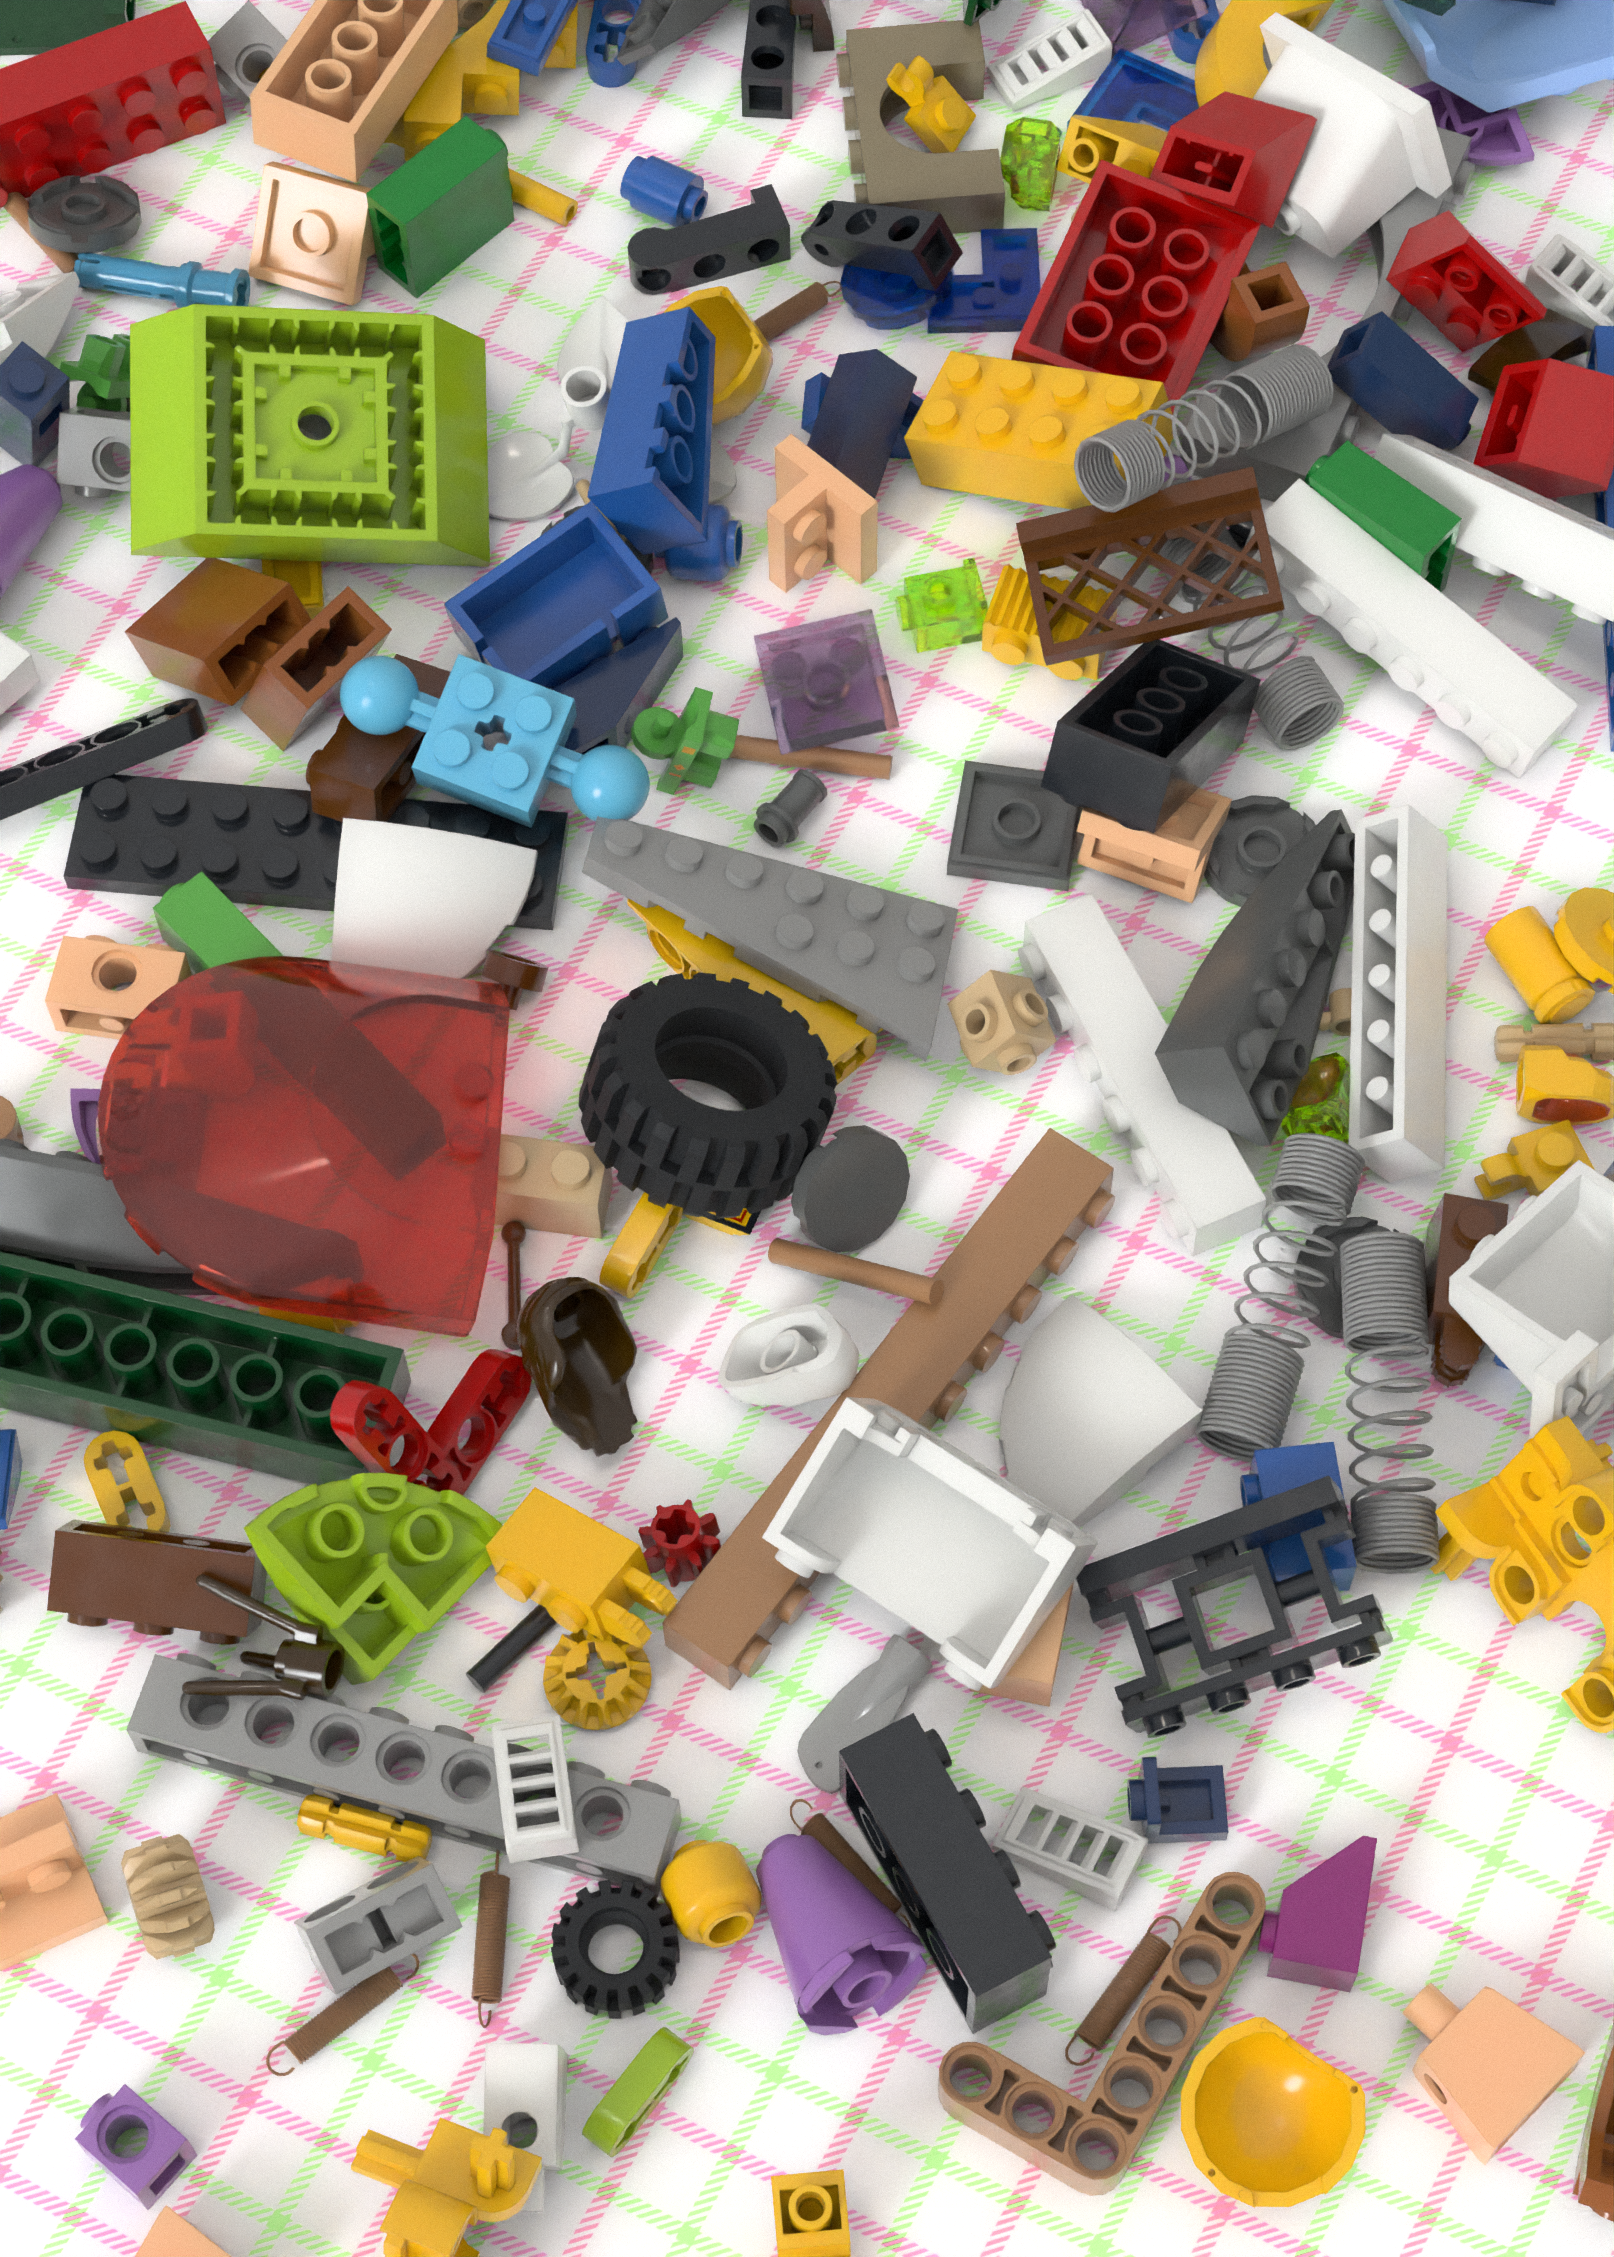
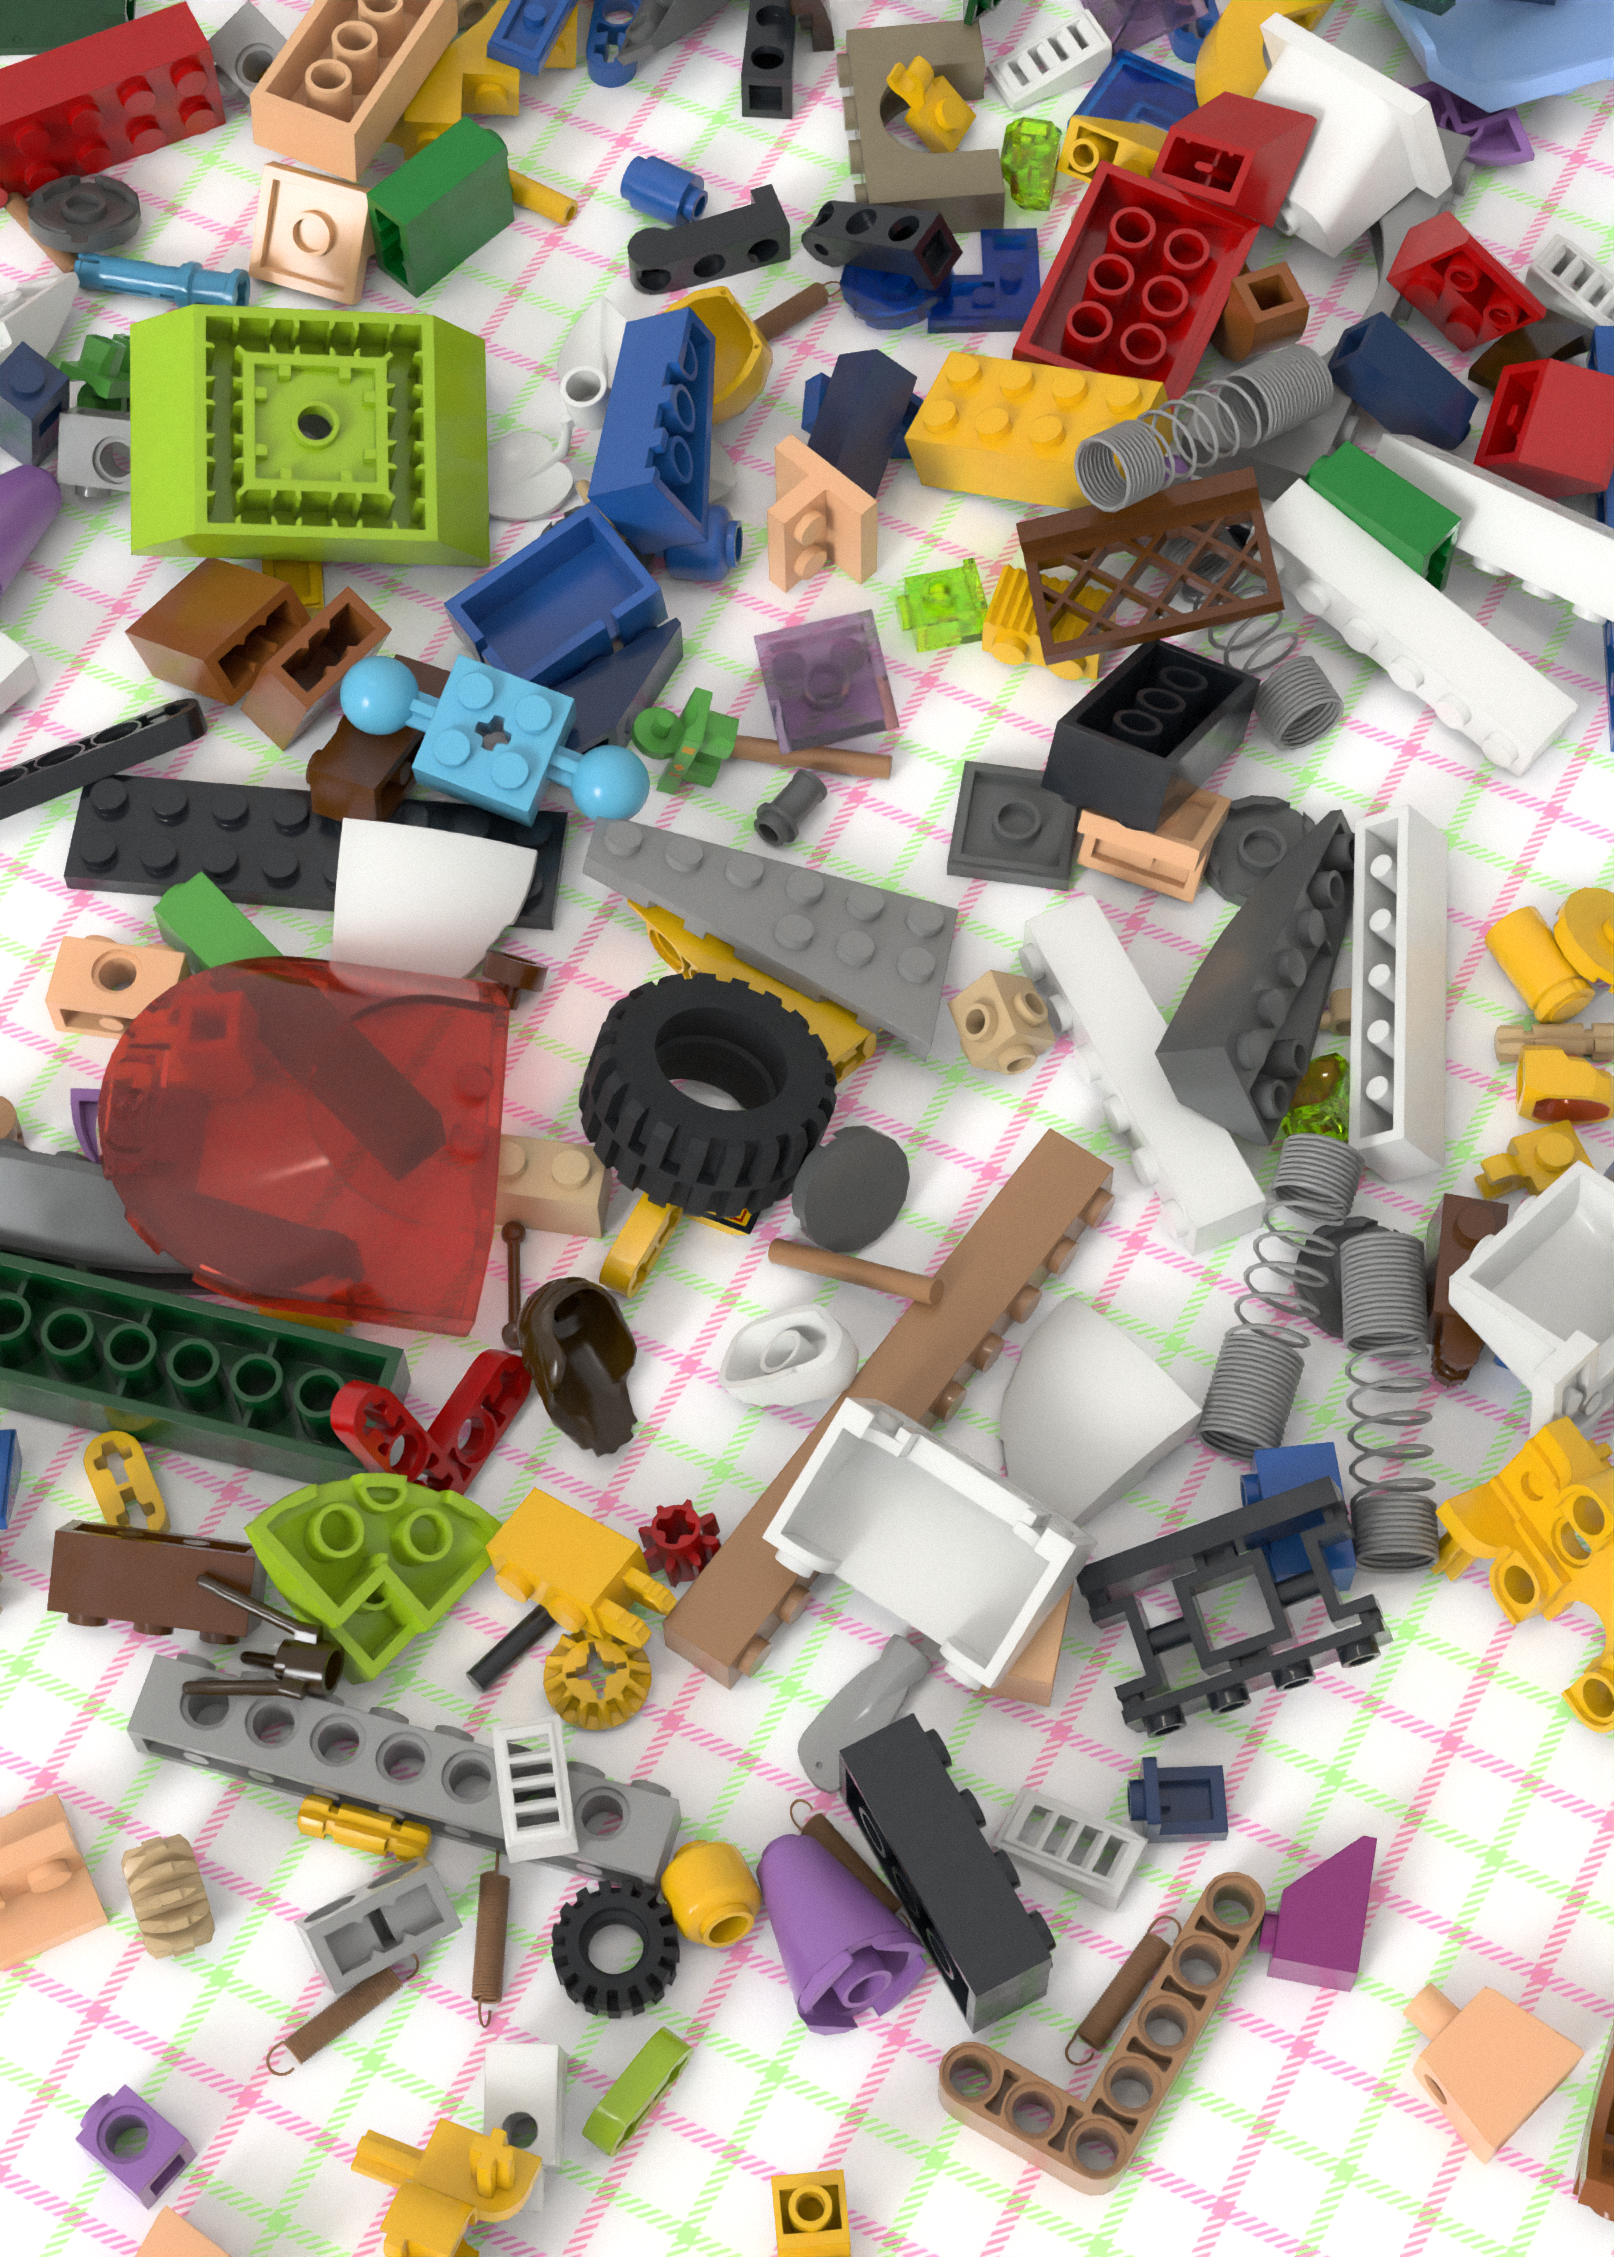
yellow cylinder [1181,2017,1366,2208] -> none

